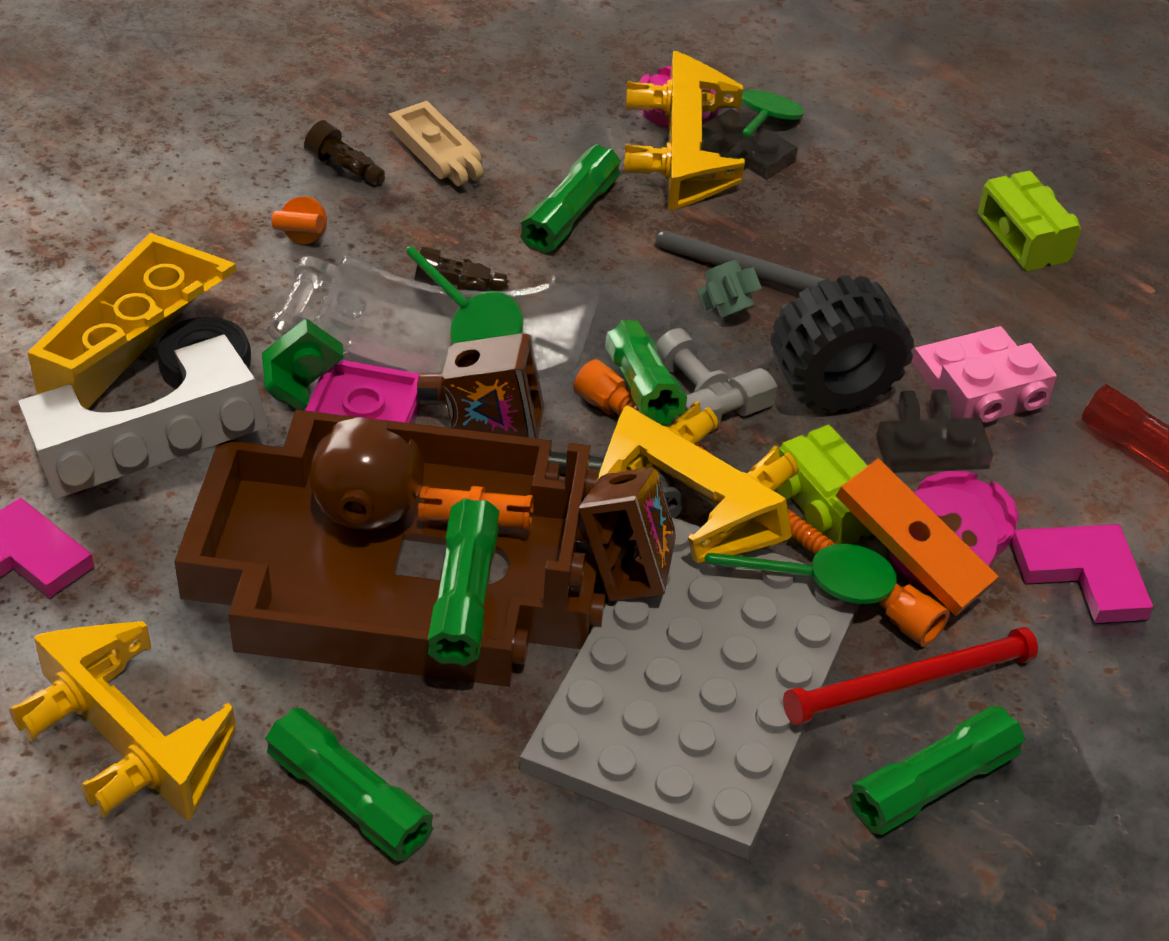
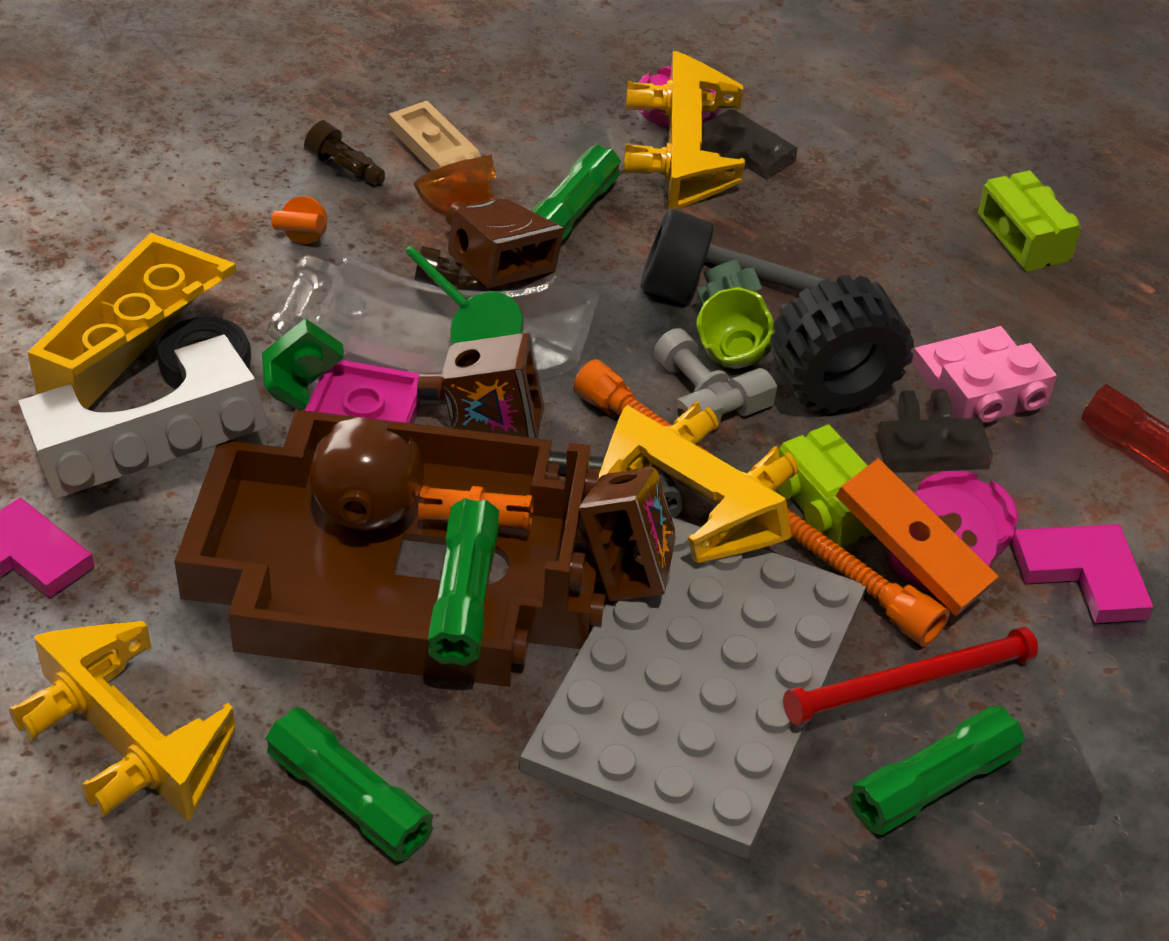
green axle [605,320,687,425] -> none
green piece [705,544,896,604] -> none
green piece [742,90,804,138] -> none
none -> clear orange brick [414,155,498,216]
none -> reddish brown torso [446,199,564,288]
none -> black tyre [640,208,714,304]
none -> lime hair [697,287,775,369]

